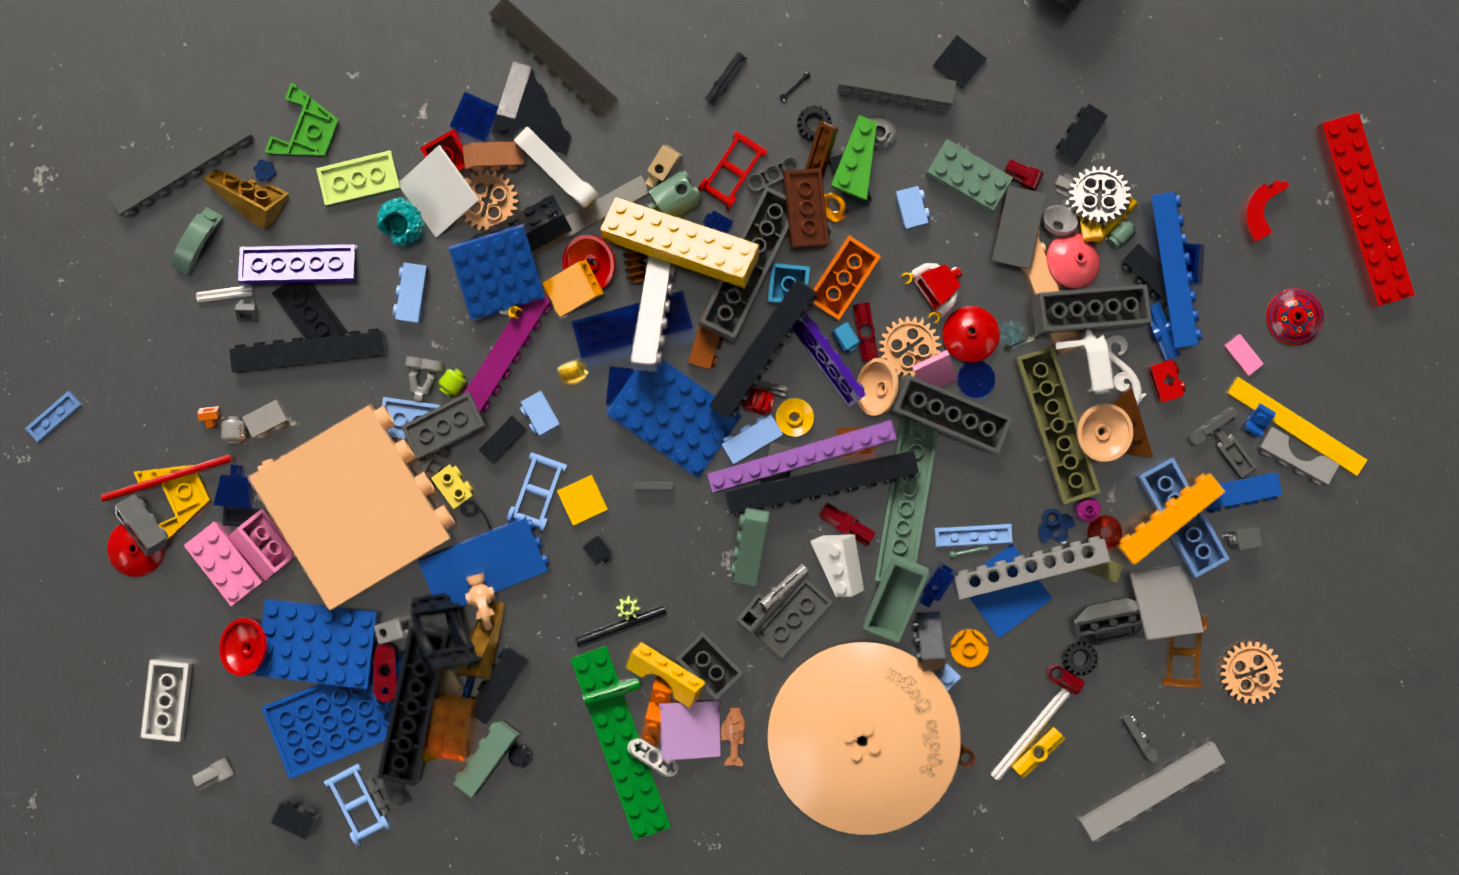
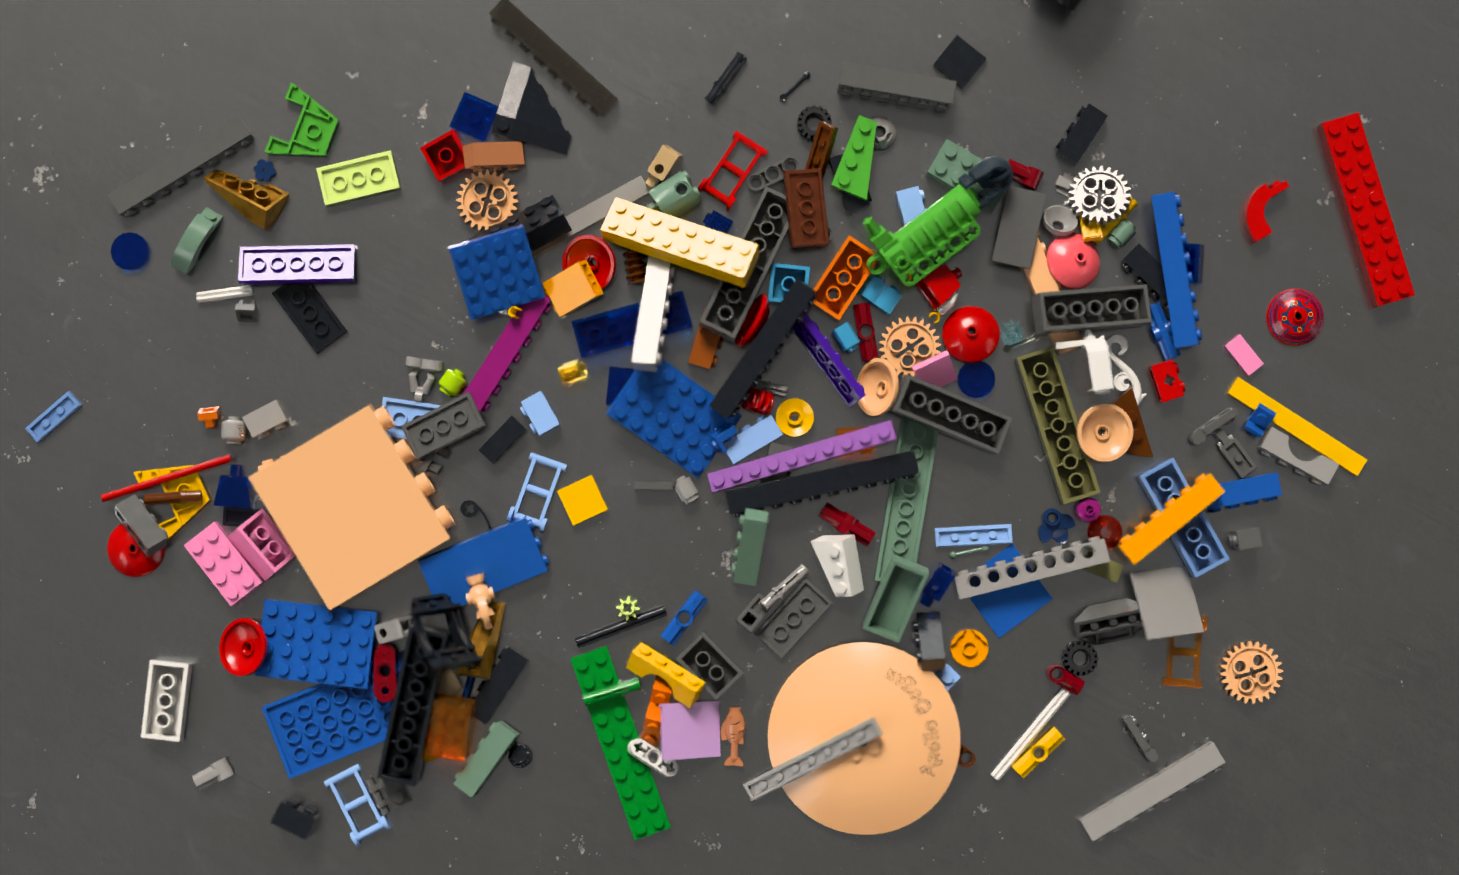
black brick [229,328,387,374] -> none
teal hair [377,197,424,246] -> none
light blue brick [393,262,428,324] -> none
white piece [399,145,479,238] -> none
light yellow brick [431,464,474,509] -> none
white beam [514,127,598,208] -> none
black brick [583,536,612,567] -> none
light orange piece [824,193,846,222] -> none
none -> clear blue tile [111,232,150,271]
none -> reddish brown axle [143,490,202,505]
none -> blue piece [660,590,708,646]
none -> light grey brick [673,475,699,505]
none -> blue bracket [710,423,738,454]
none -> red dish [736,293,770,347]
none -> light grey tile [743,717,883,801]
none -> dark azure brick [858,274,902,316]
none -> bright green piece [863,156,1013,286]

